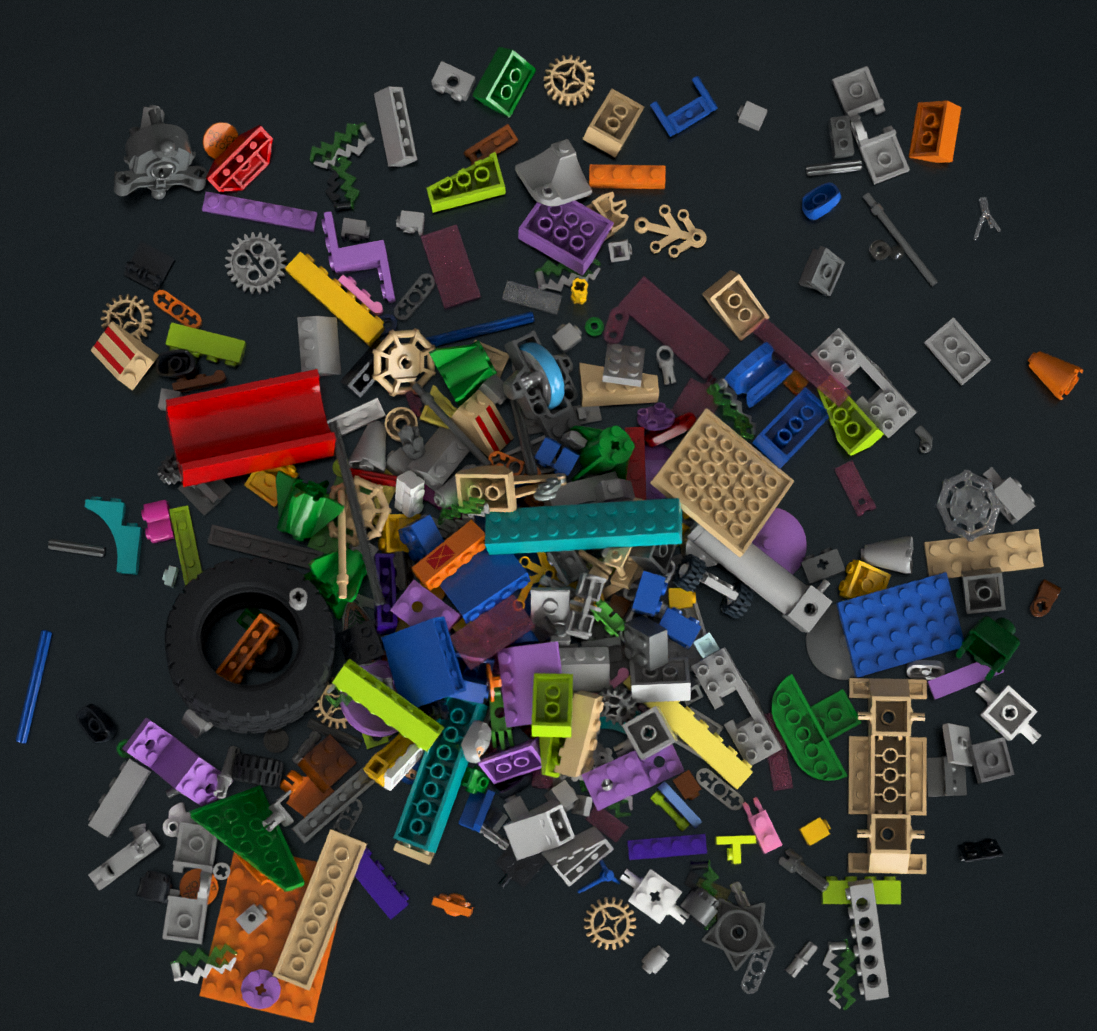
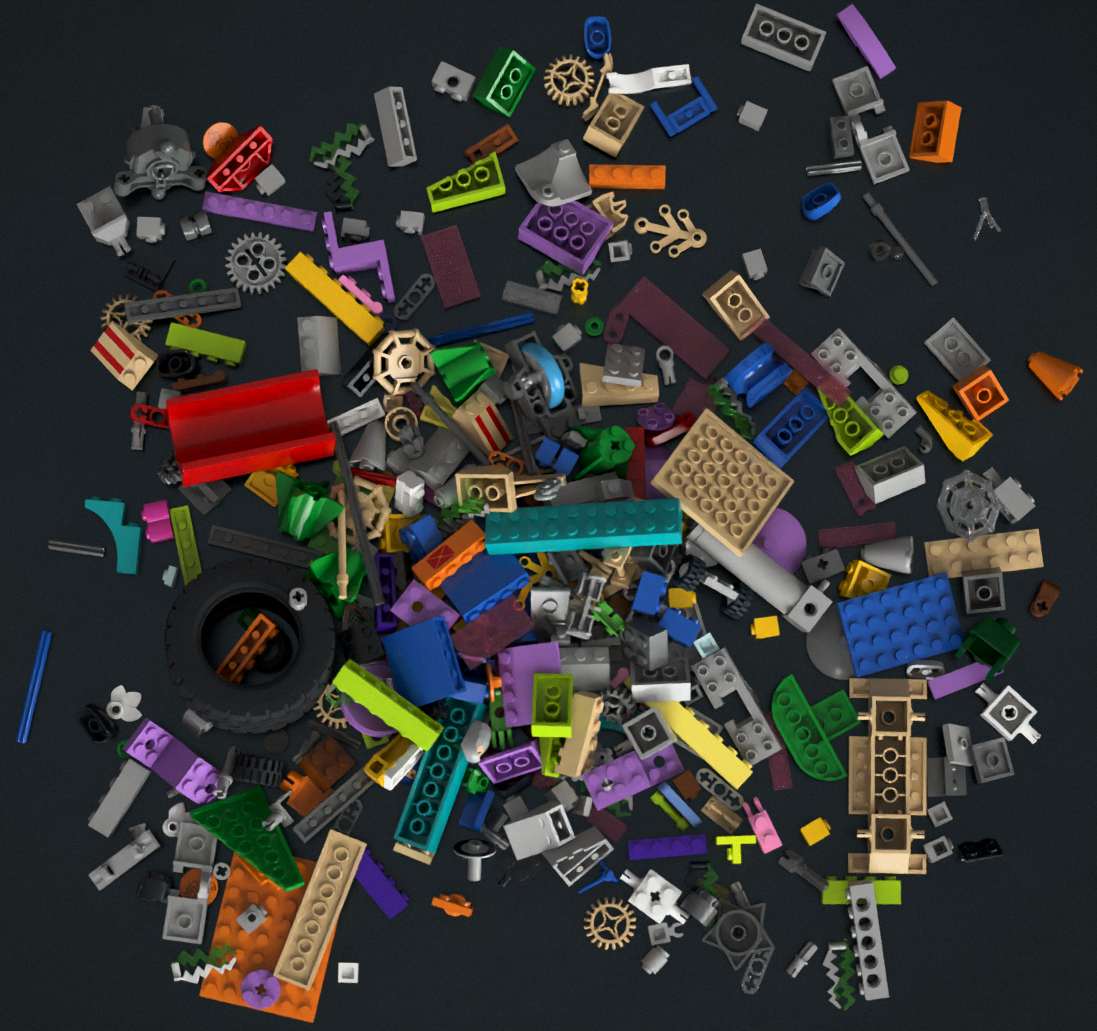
none -> light grey plate [77,186,131,256]
none -> white plate [106,685,142,722]
none -> dark grey plate [124,287,241,323]
none -> red beam [129,404,169,429]
none -> light grey pin [131,392,148,450]
none -> light grey brick [137,217,166,243]
none -> dark grey wheel [179,209,212,241]
none -> green plate [189,279,208,294]
none -> light grey brick [254,164,285,197]
none -> white plate [338,962,359,983]
none -> tan slope [383,390,403,413]
none -> light grey piece [453,839,496,881]
none -> tan piece [582,53,613,122]
none -> blue piece [584,16,611,59]
none -> white piece [606,64,692,94]
none -> light grey plate [647,922,683,945]
none -> tan hinge [701,795,743,834]
none -> light grey brick [741,4,826,72]
none -> light grey brick [741,248,768,280]
none -> yellow brick [750,616,780,639]
none -> clear pink plate [818,522,896,550]
none -> medium lavender slope [836,4,896,79]
none -> light grey slope [855,446,926,504]
none -> lime plate [889,366,908,385]
none -> yellow wedge [916,390,993,461]
none -> light grey brick [921,836,954,863]
none -> light grey plate [926,802,953,828]
none -> orange brick [952,365,1009,422]

